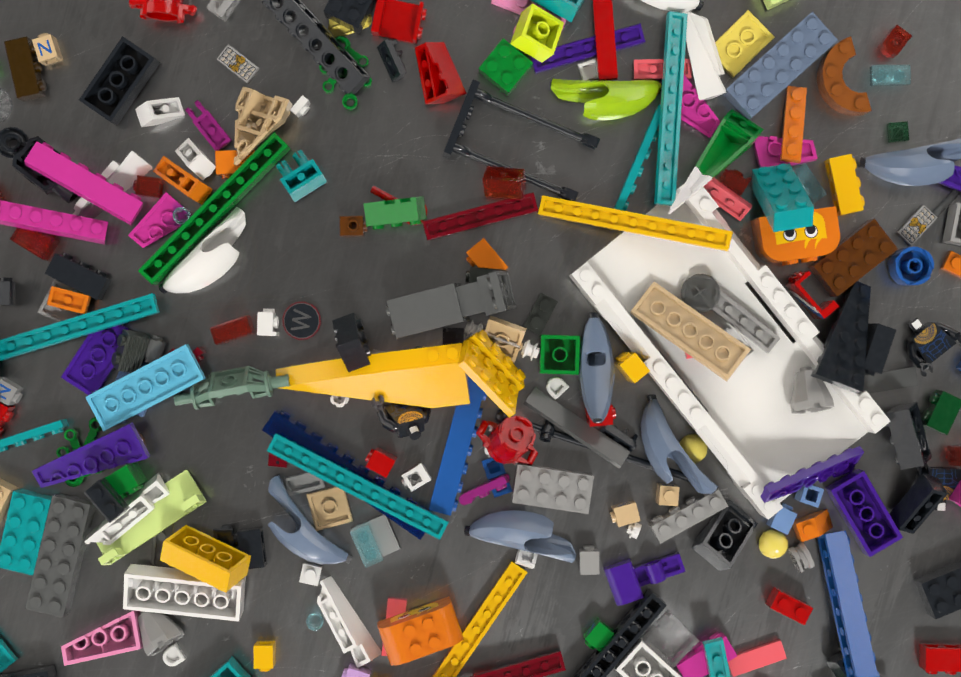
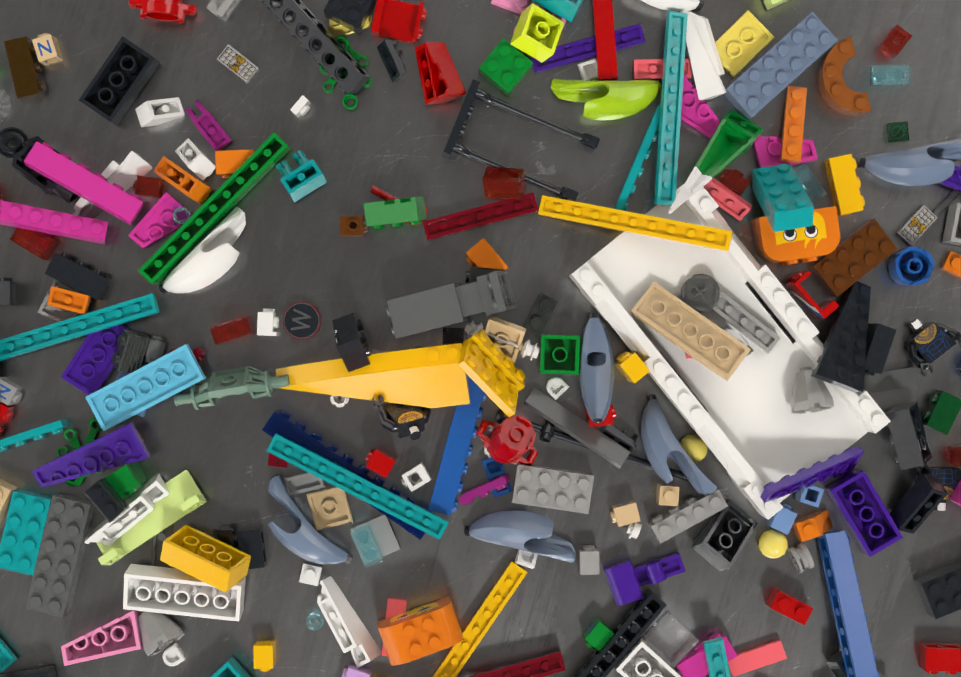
tan wedge [234,87,292,165] -> none

